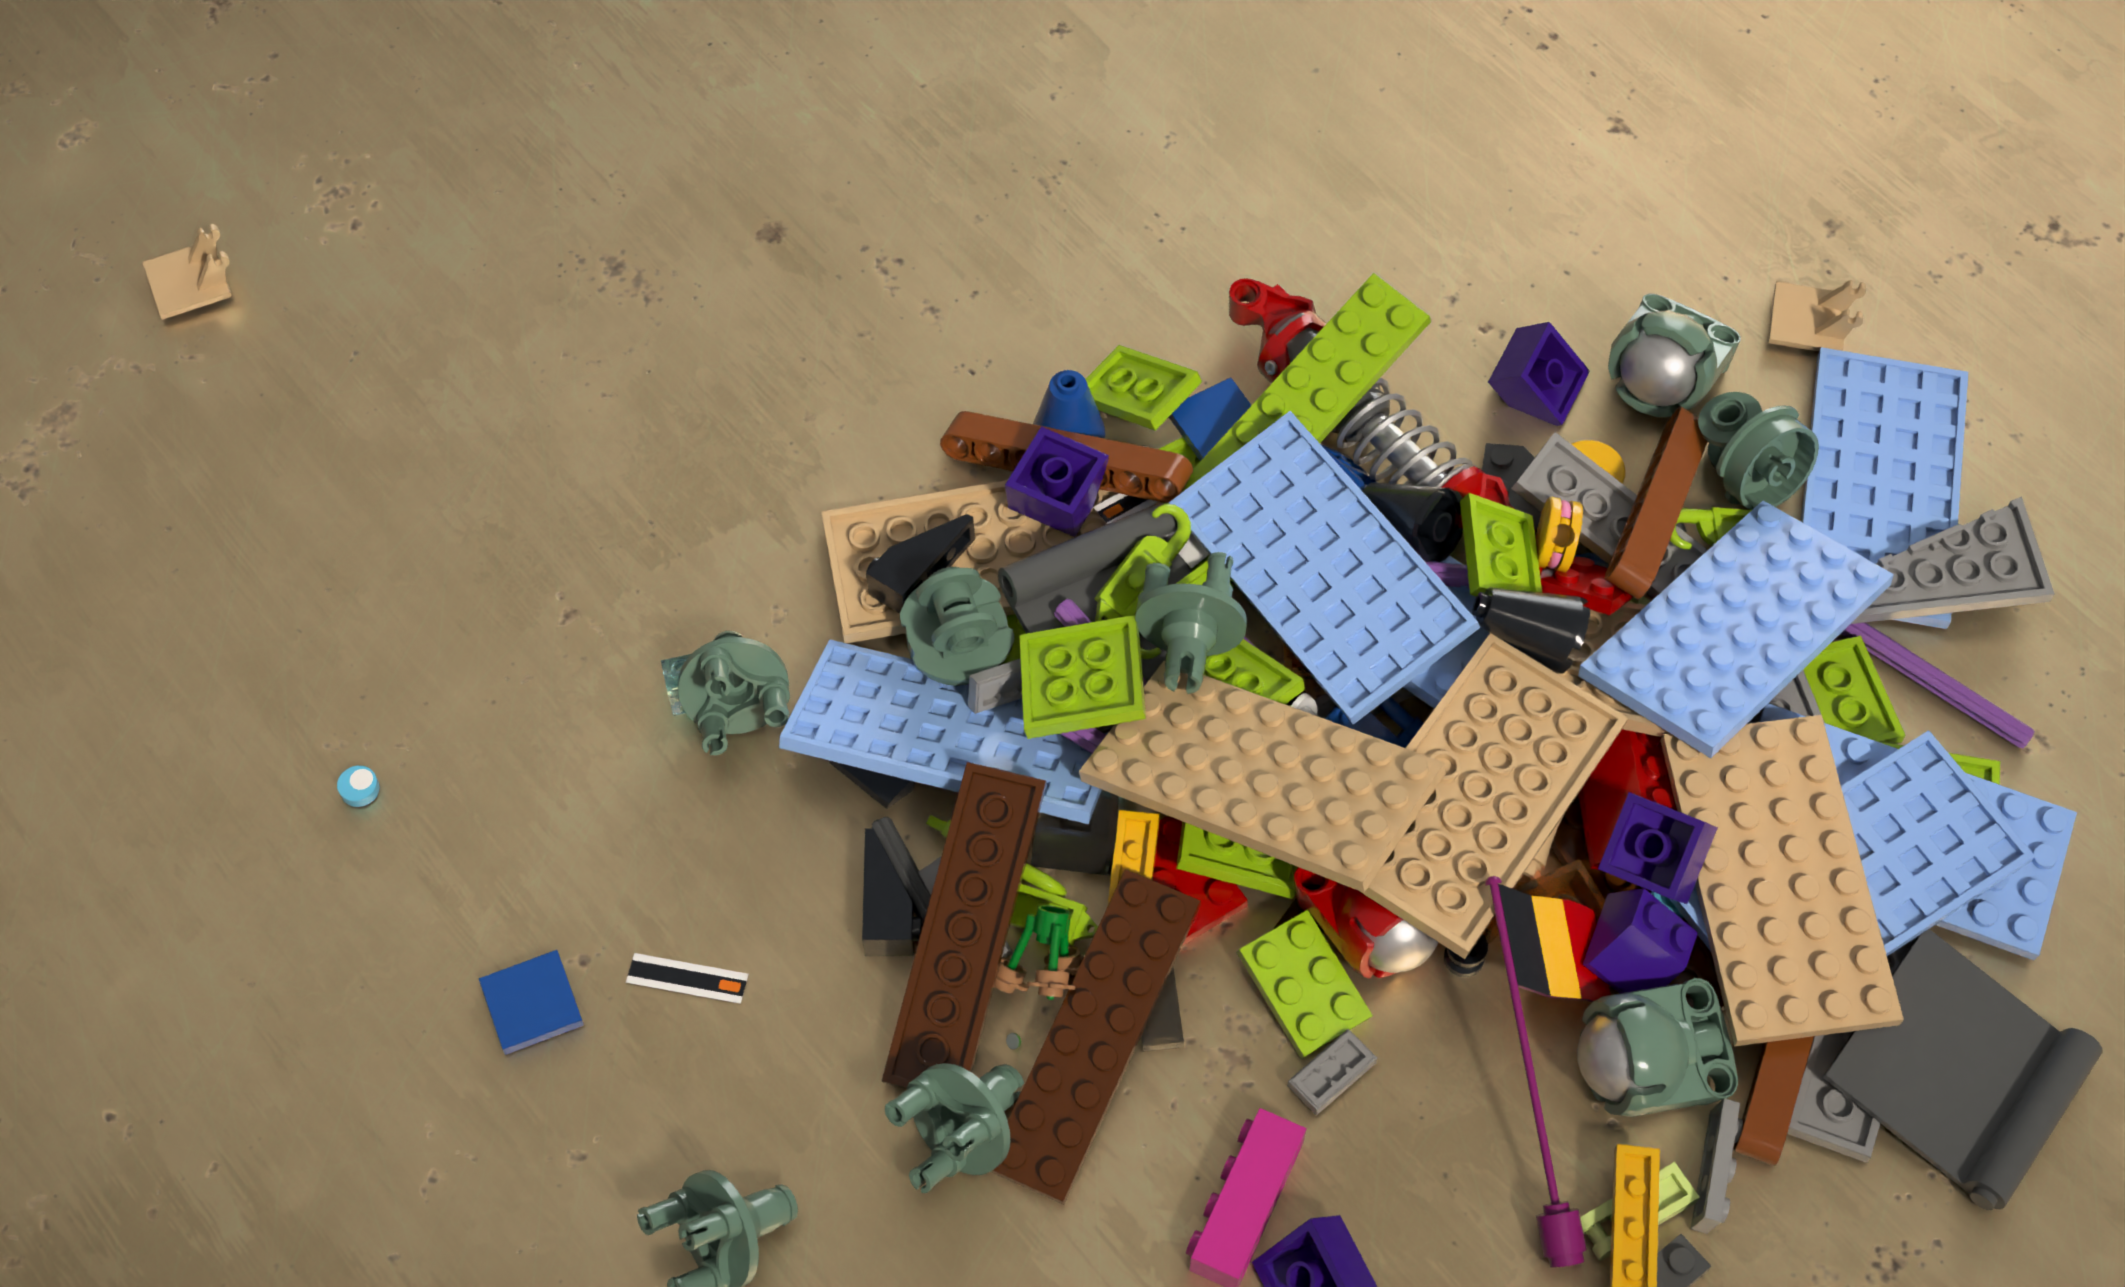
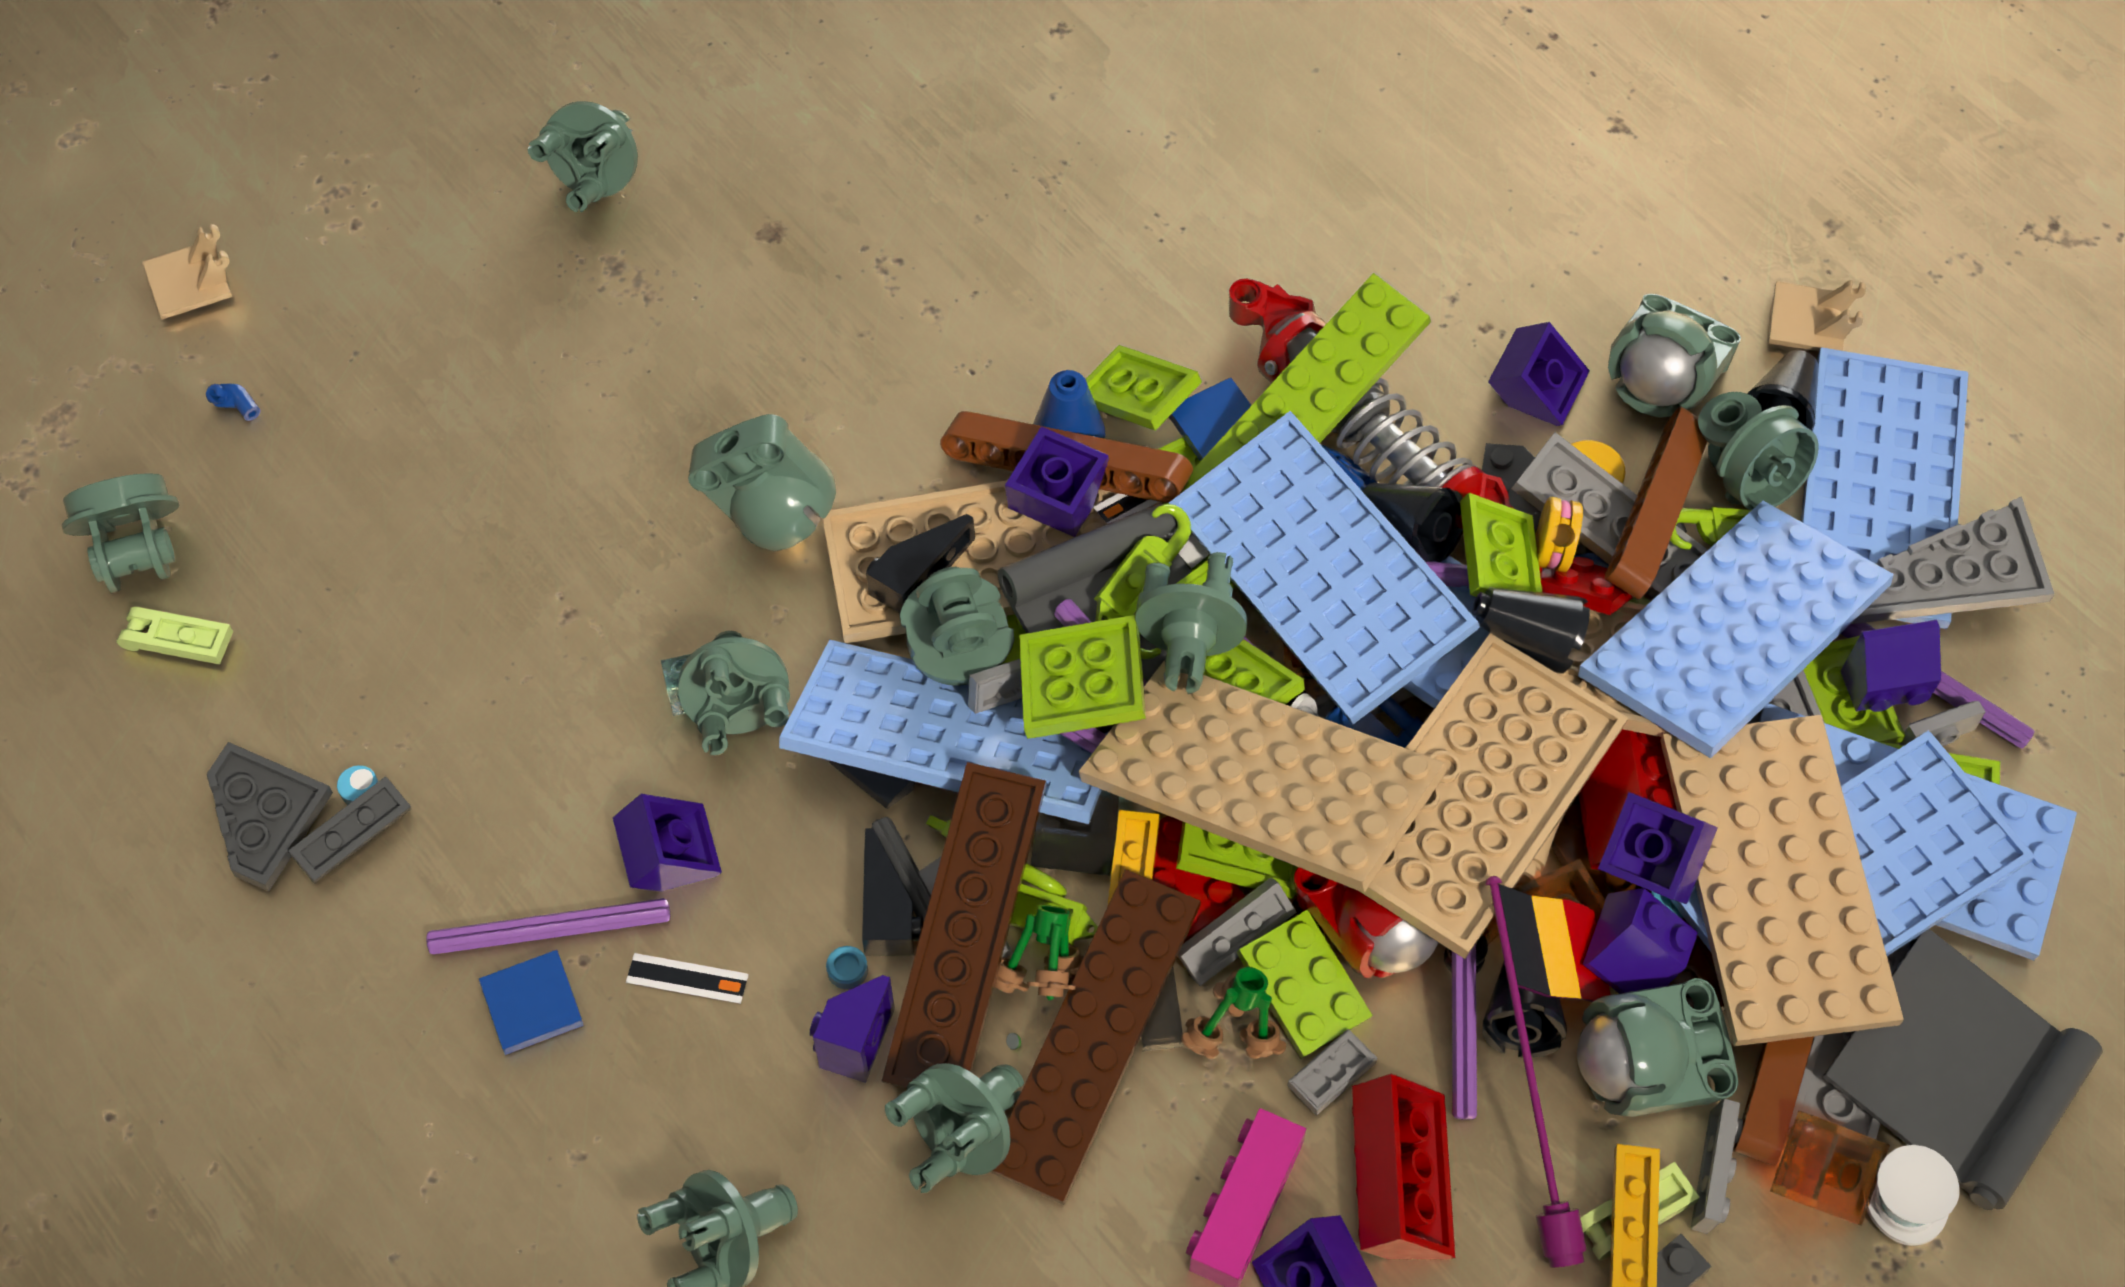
none -> sand green piece [62,473,179,593]
none -> yellowish green plate [116,607,233,665]
none -> blue arm [206,384,261,421]
none -> dark grey plate [207,742,333,891]
none -> dark grey plate [288,776,411,884]
none -> medium lavender axle [426,898,670,955]
none -> sand green piece [527,101,638,212]
none -> dark purple slope [612,794,722,892]
none -> sand green piece [688,414,836,551]
none -> dark purple slope [810,975,895,1083]
none -> medium azure tile [826,946,868,989]
none -> light grey plate [1178,877,1297,986]
none -> plant [1181,966,1286,1059]
none -> red slope [1352,1073,1456,1260]
none -> medium lavender axle [1452,944,1477,1120]
none -> black cone [1482,961,1567,1058]
none -> black cone [1747,350,1819,431]
none -> clear orange slope [1770,1111,1890,1226]
none -> dark purple slope [1840,620,1941,712]
none -> white hat [1864,1145,1959,1246]
none -> light grey plate [1899,700,1986,746]

